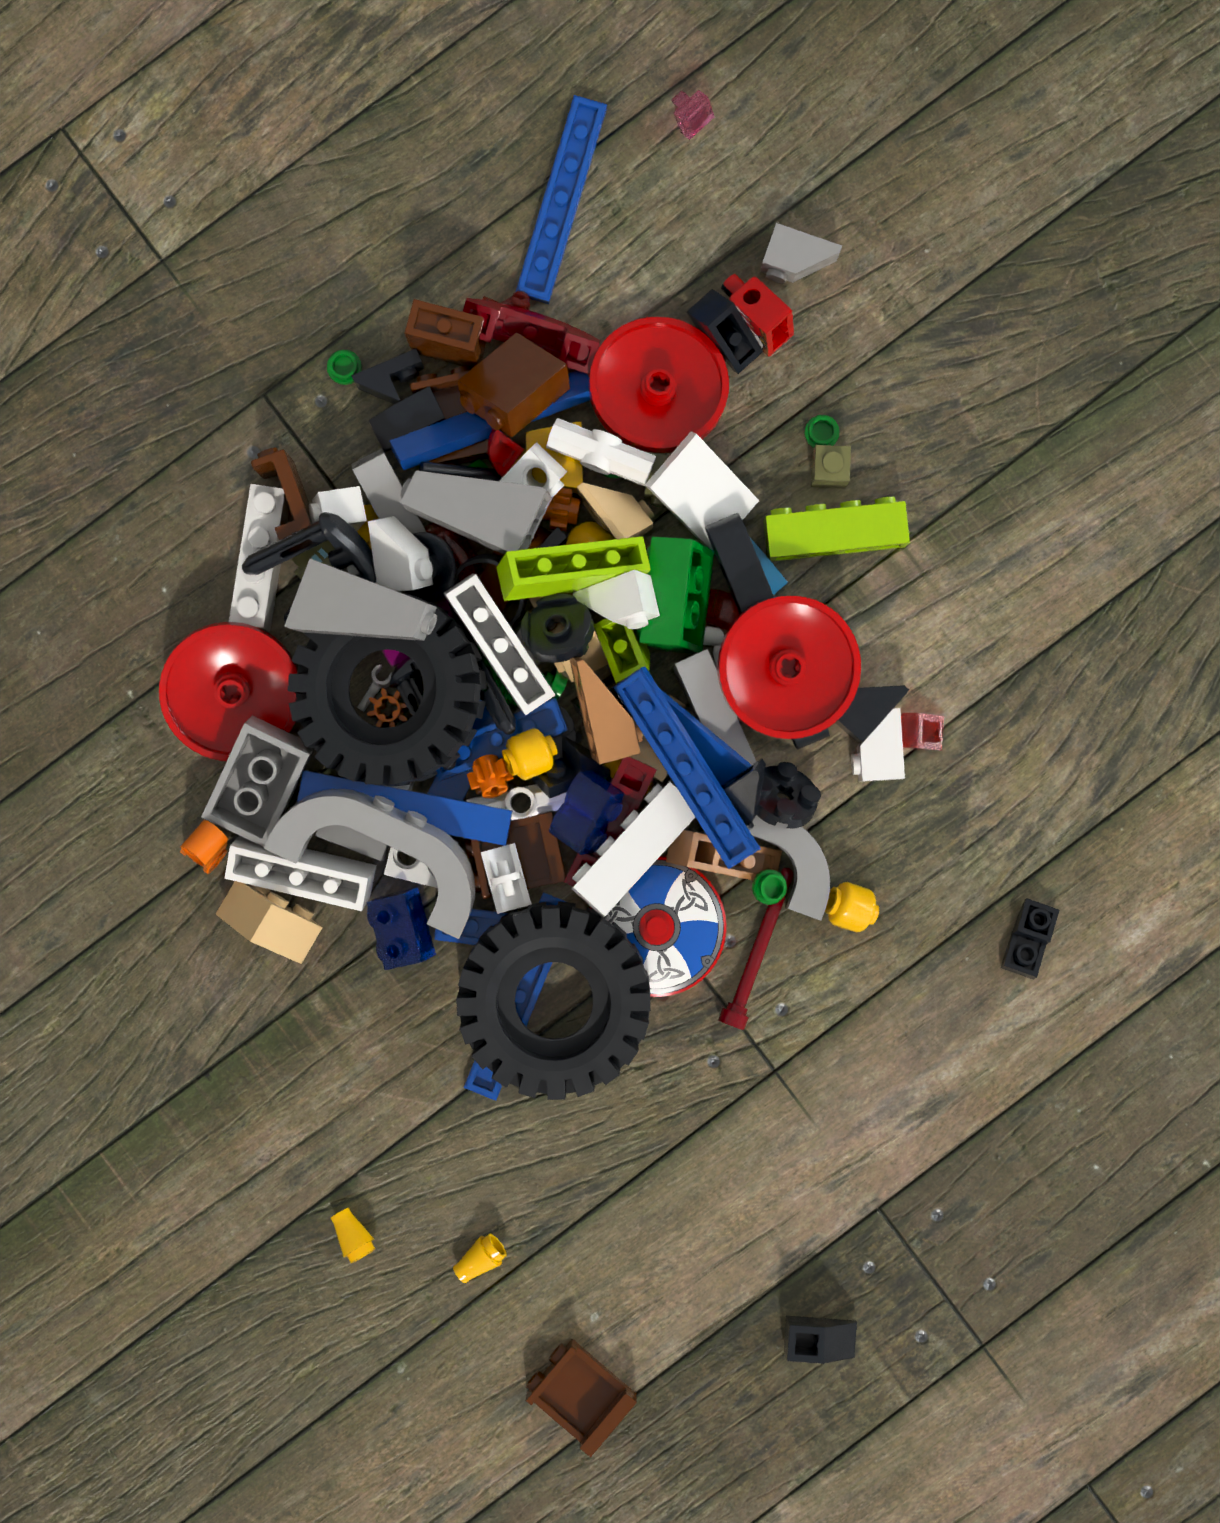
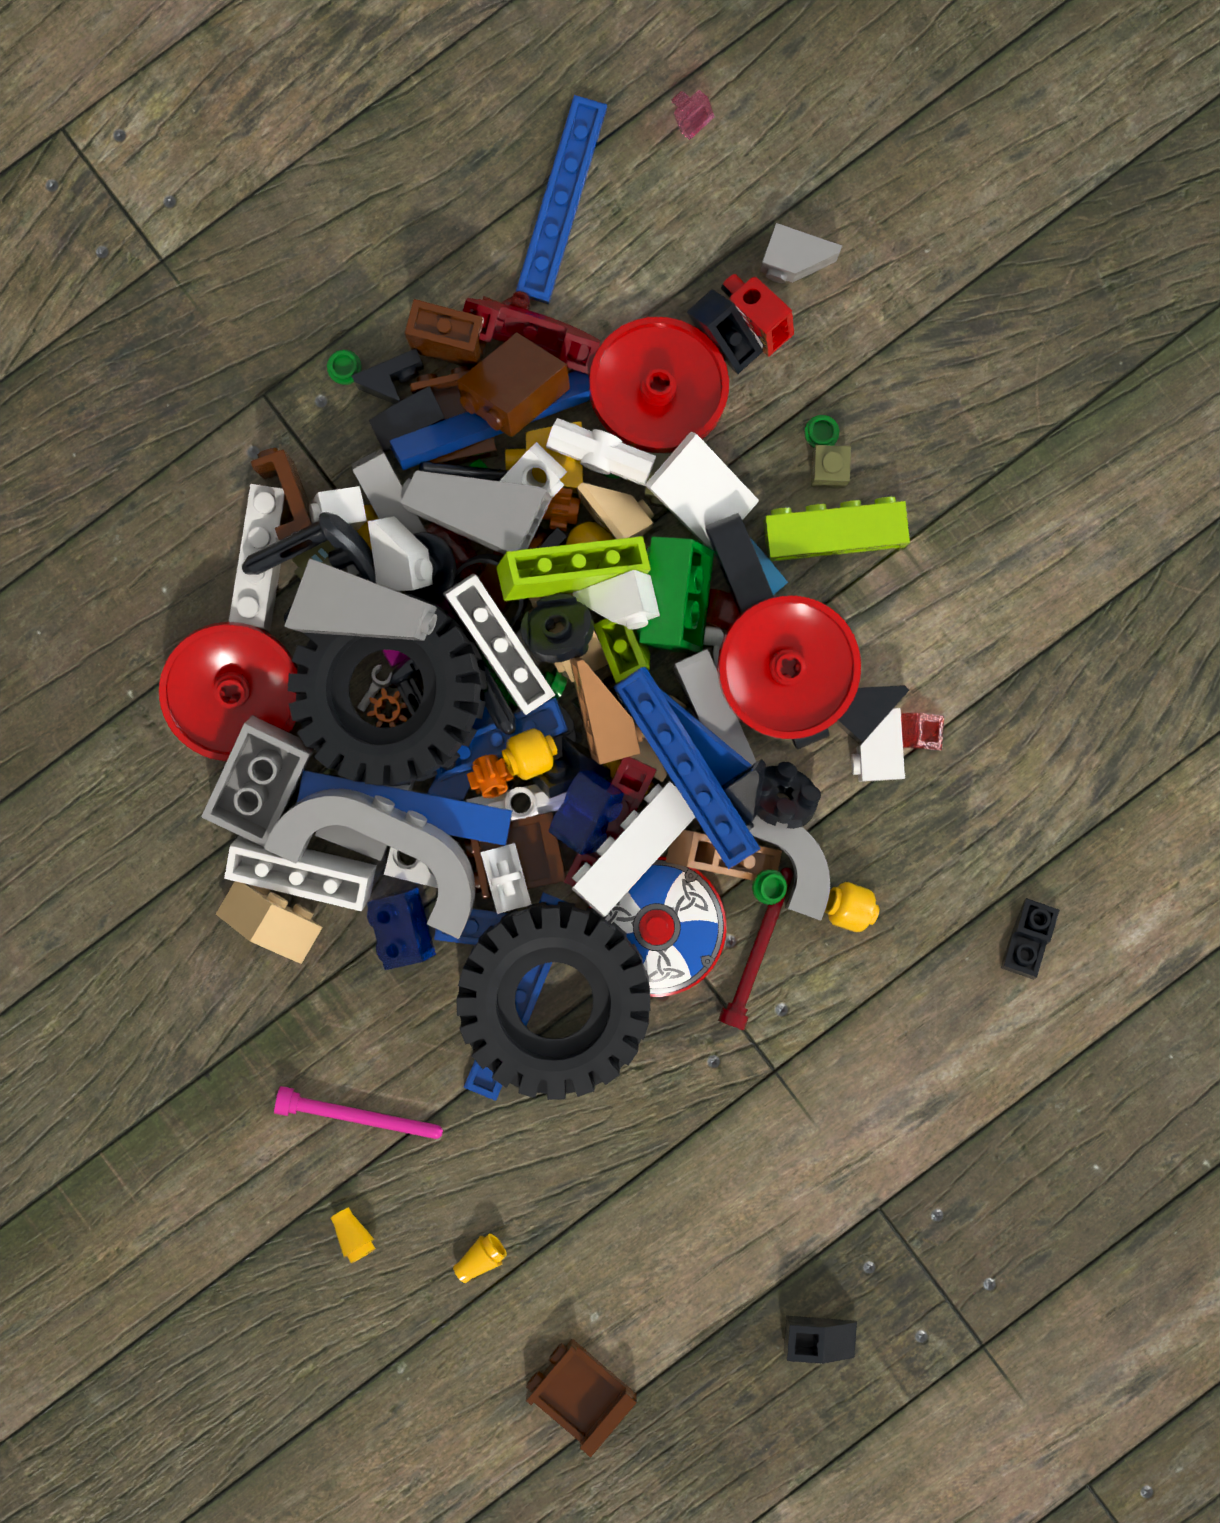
orange piece [180,819,228,874] -> none
red tile [487,429,524,477] -> none
none -> dark pink piece [274,1086,443,1139]

